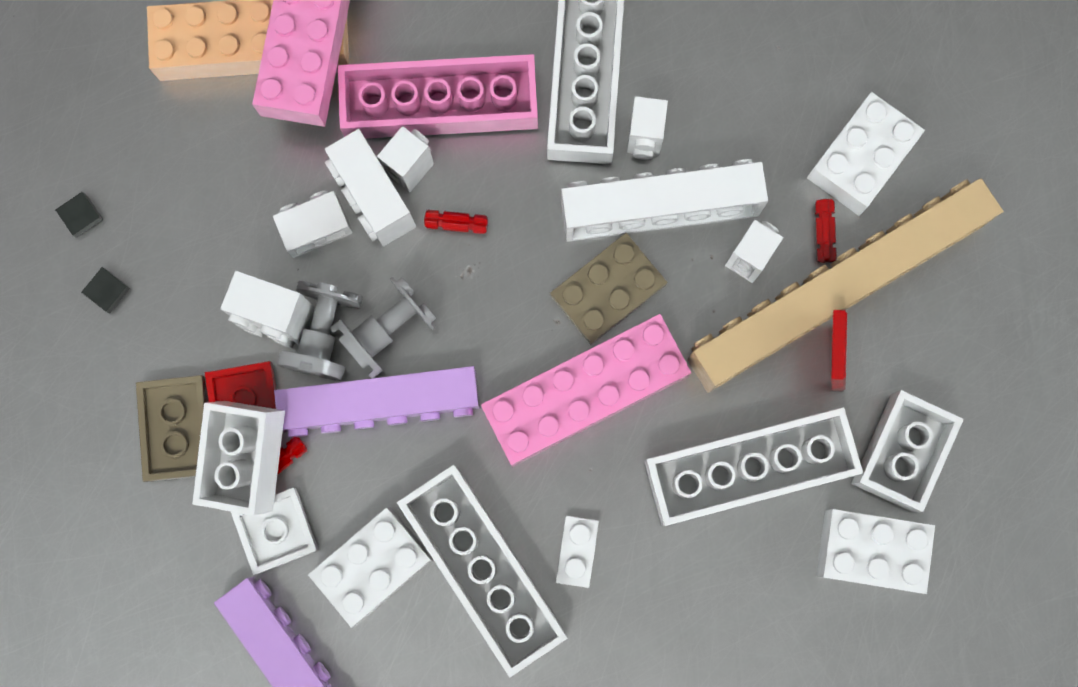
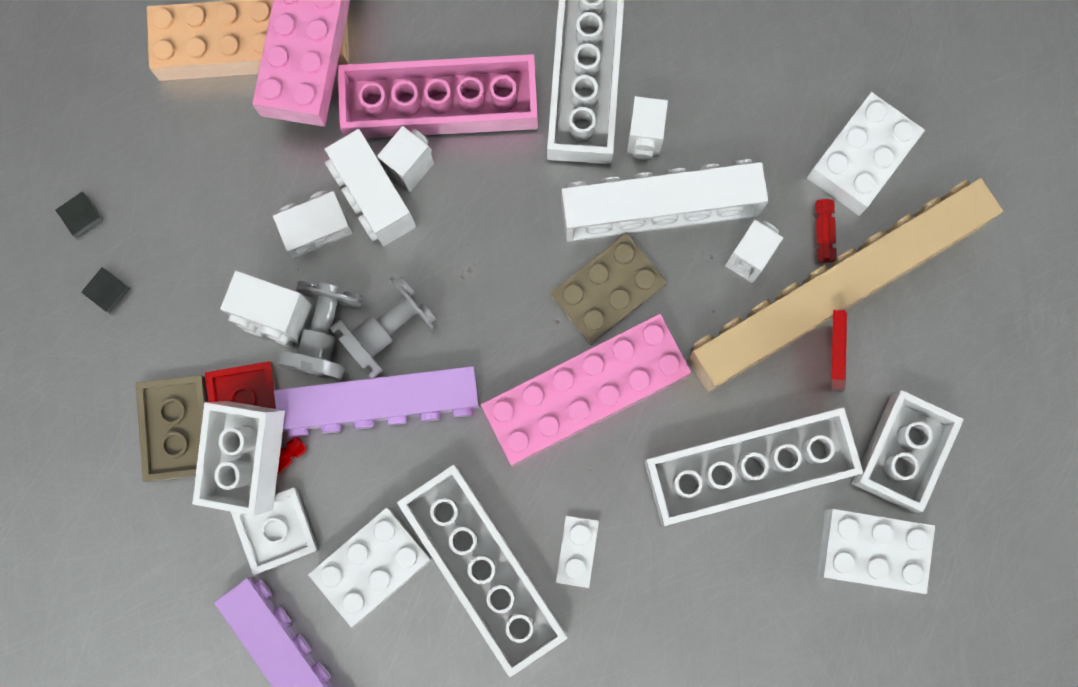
red axle [424,209,488,234] -> none

